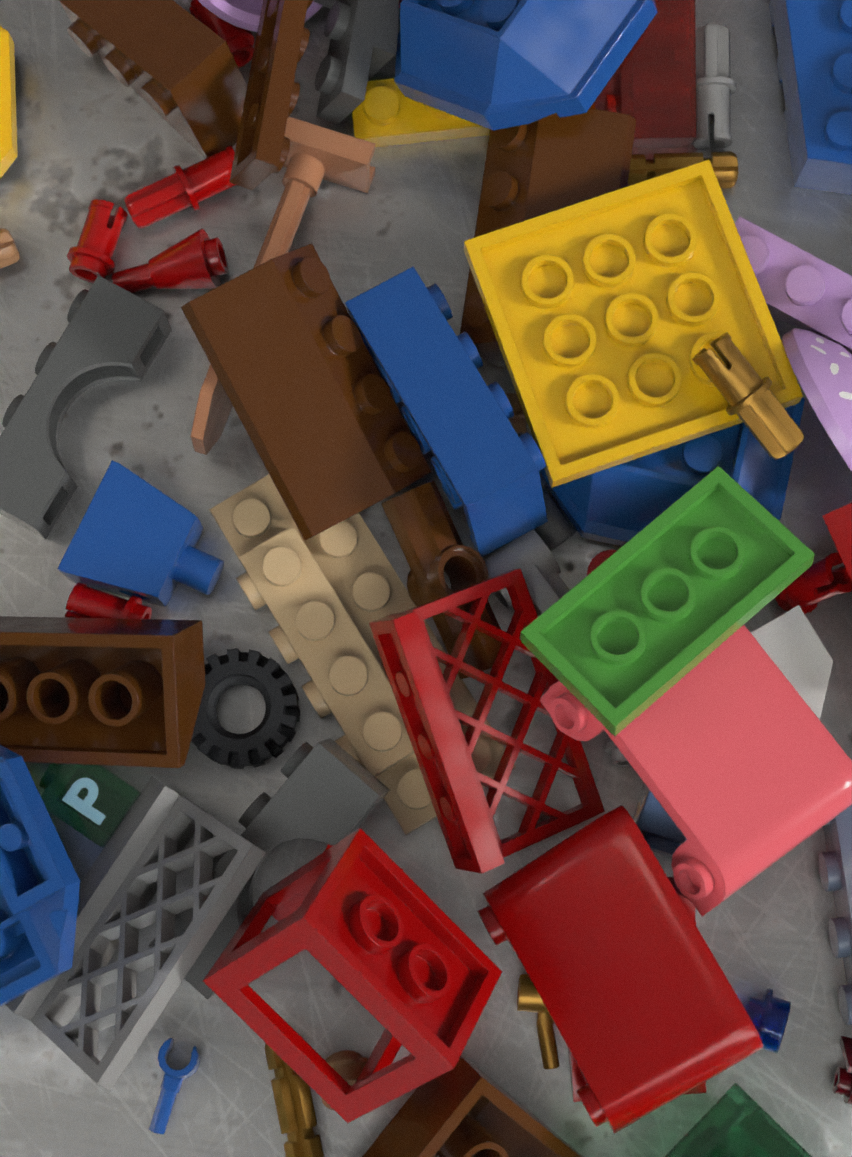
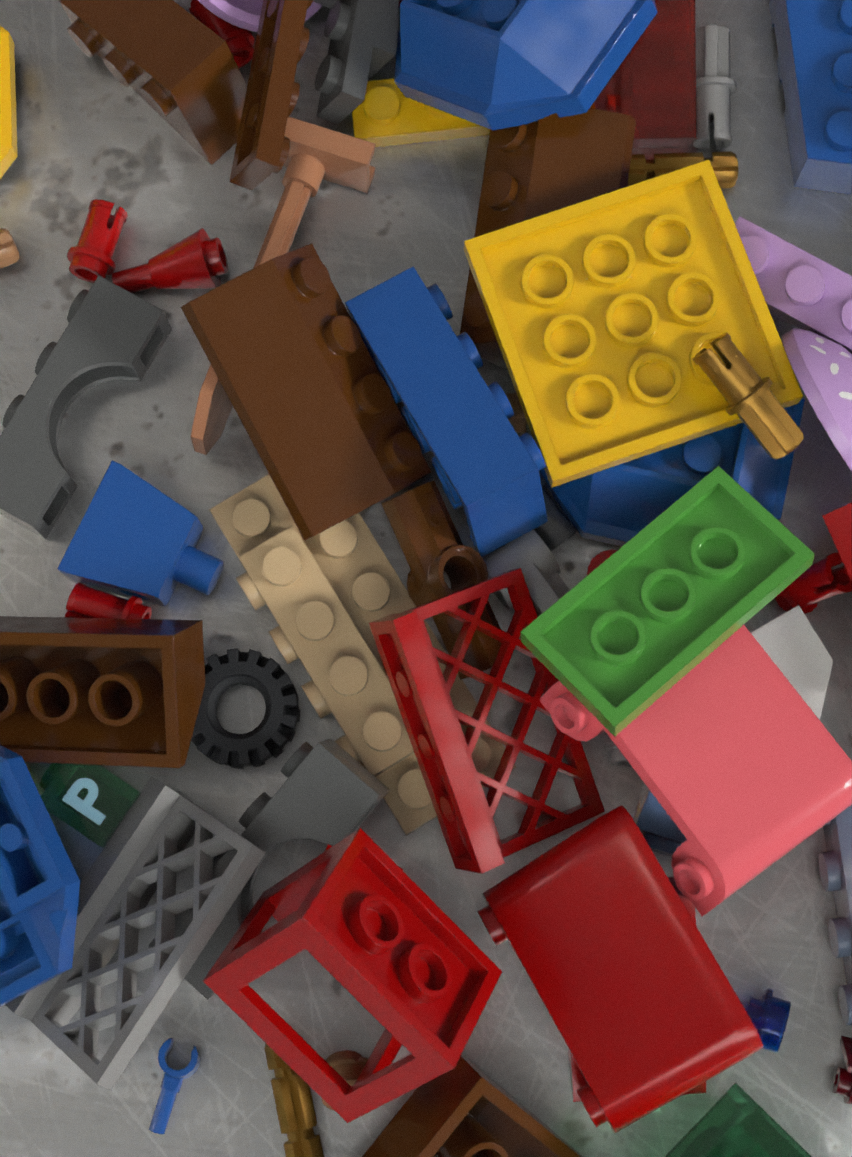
red axle [124,145,235,228] -> none
pearl gold hand [517,974,560,1069] -> none

